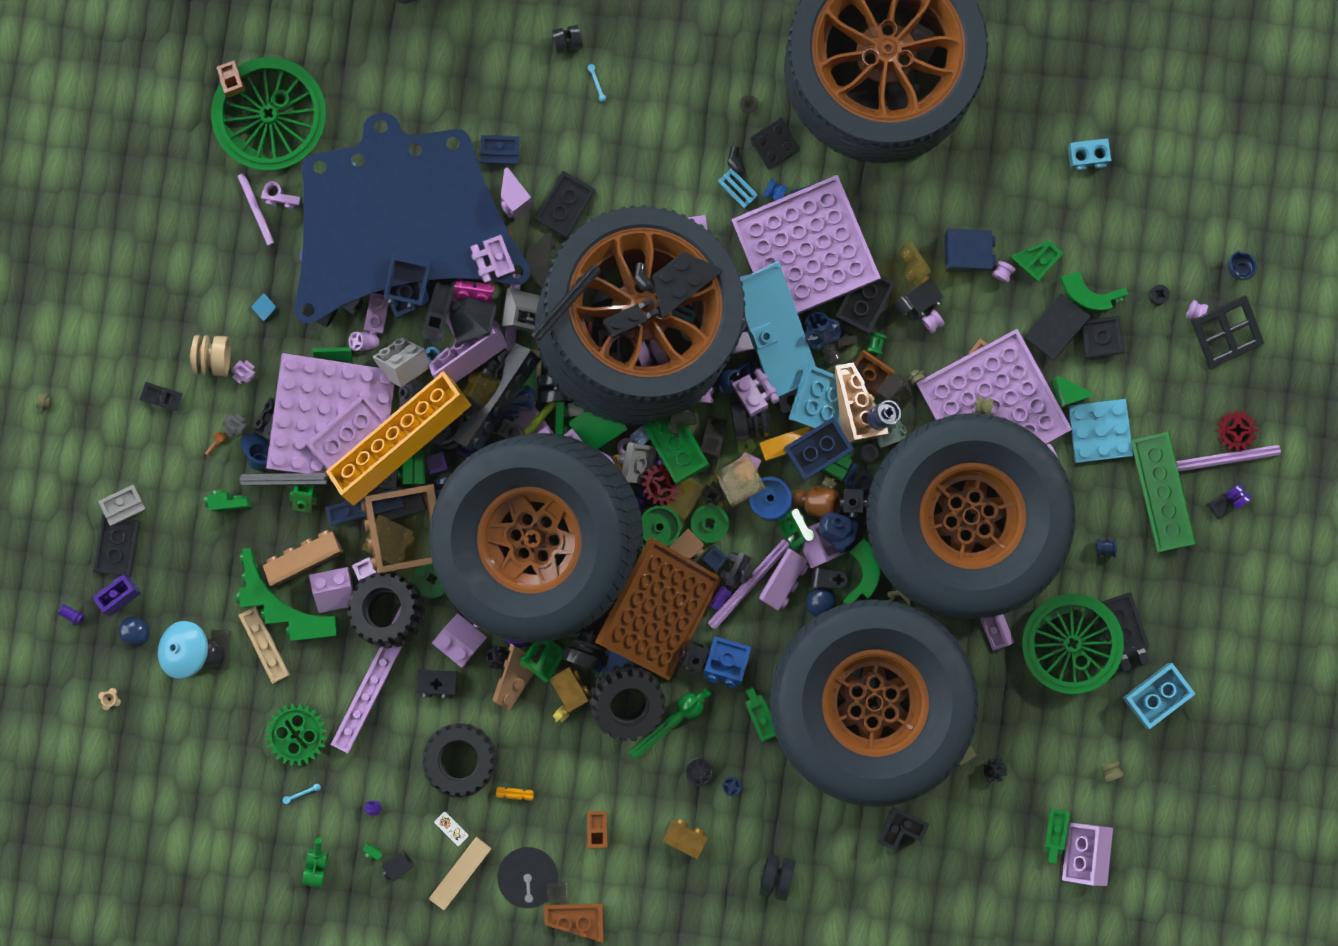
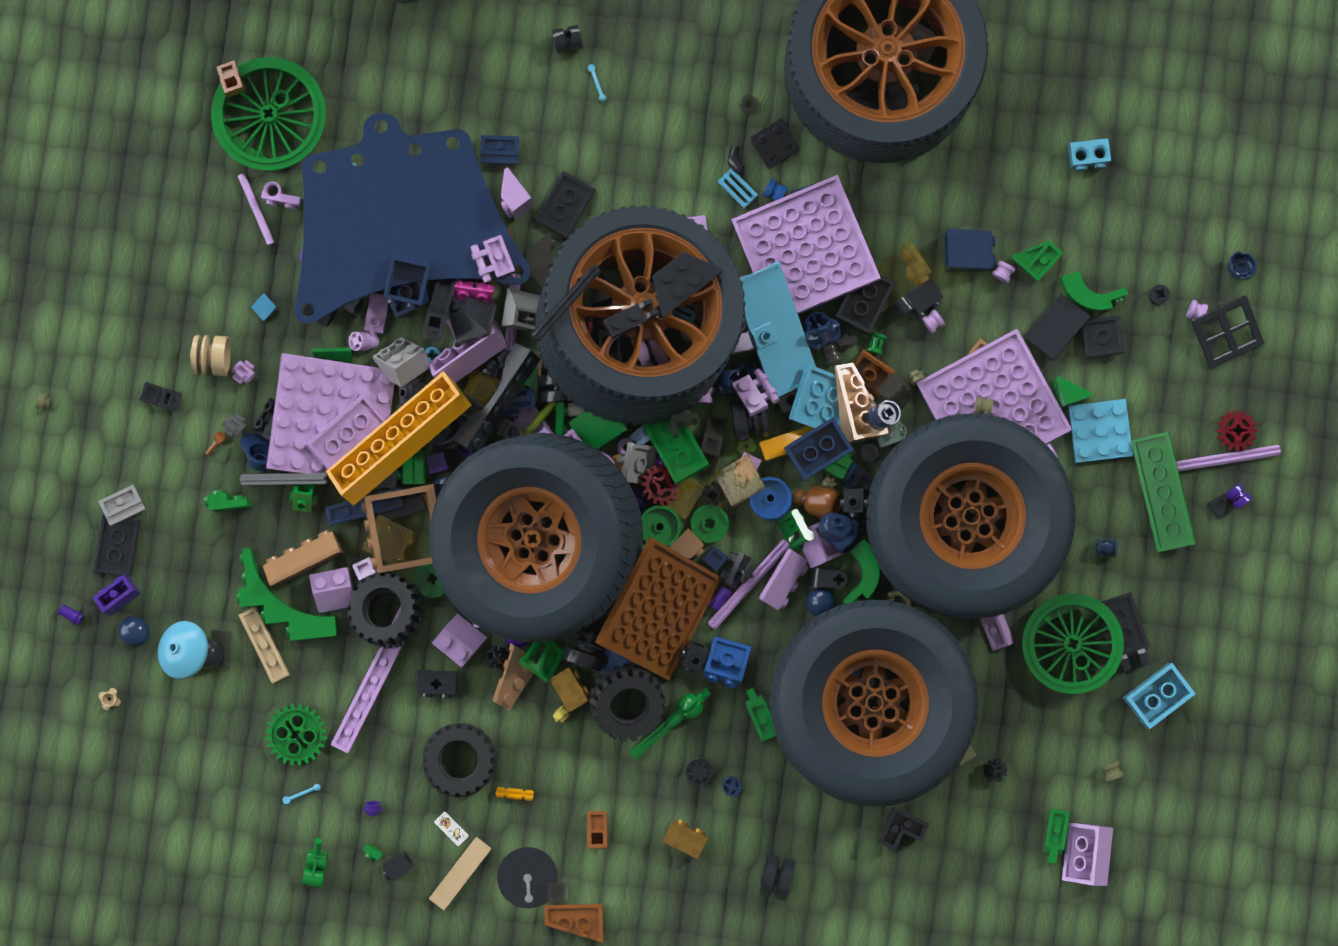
black arm [634,263,654,291] -> none

